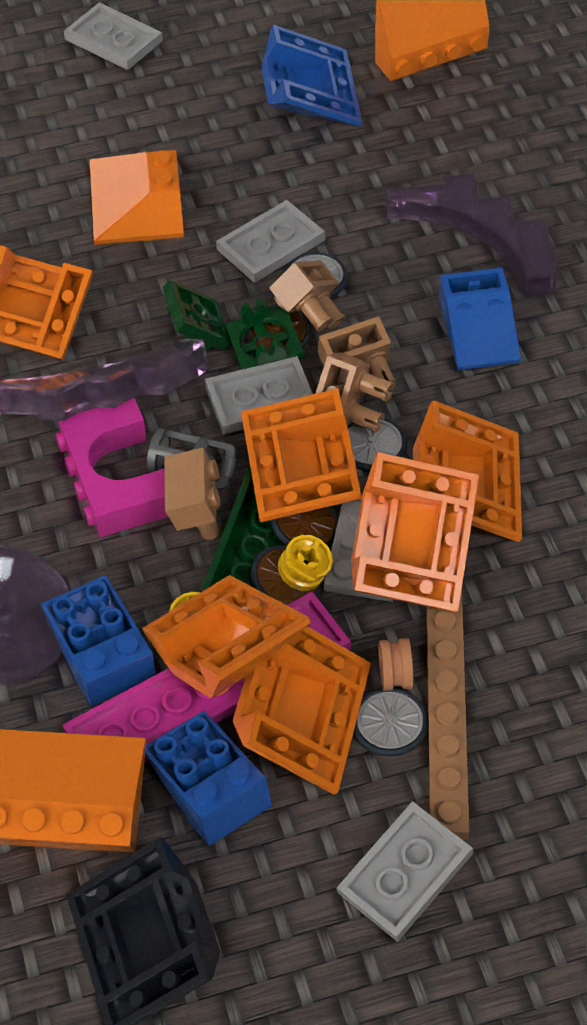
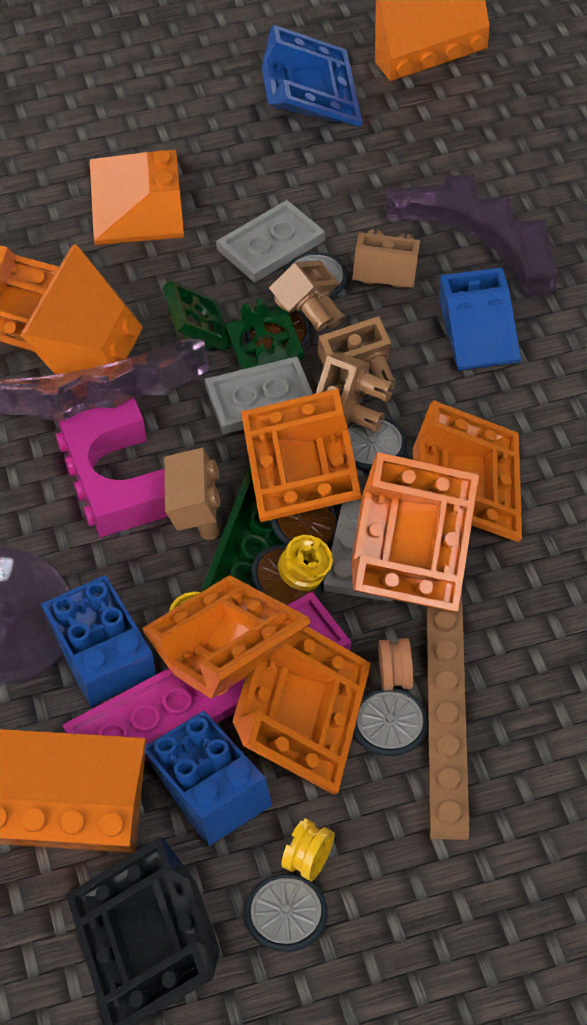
light grey plate [64,2,163,70] -> none
dark grey piece [147,428,237,490] -> none
light grey plate [336,801,473,942] -> none
none -> orange slope [20,244,143,402]
none -> light grey wheel [244,874,328,952]
none -> yellow wheel [281,818,335,882]
none -> medium nougat brick [352,229,420,288]

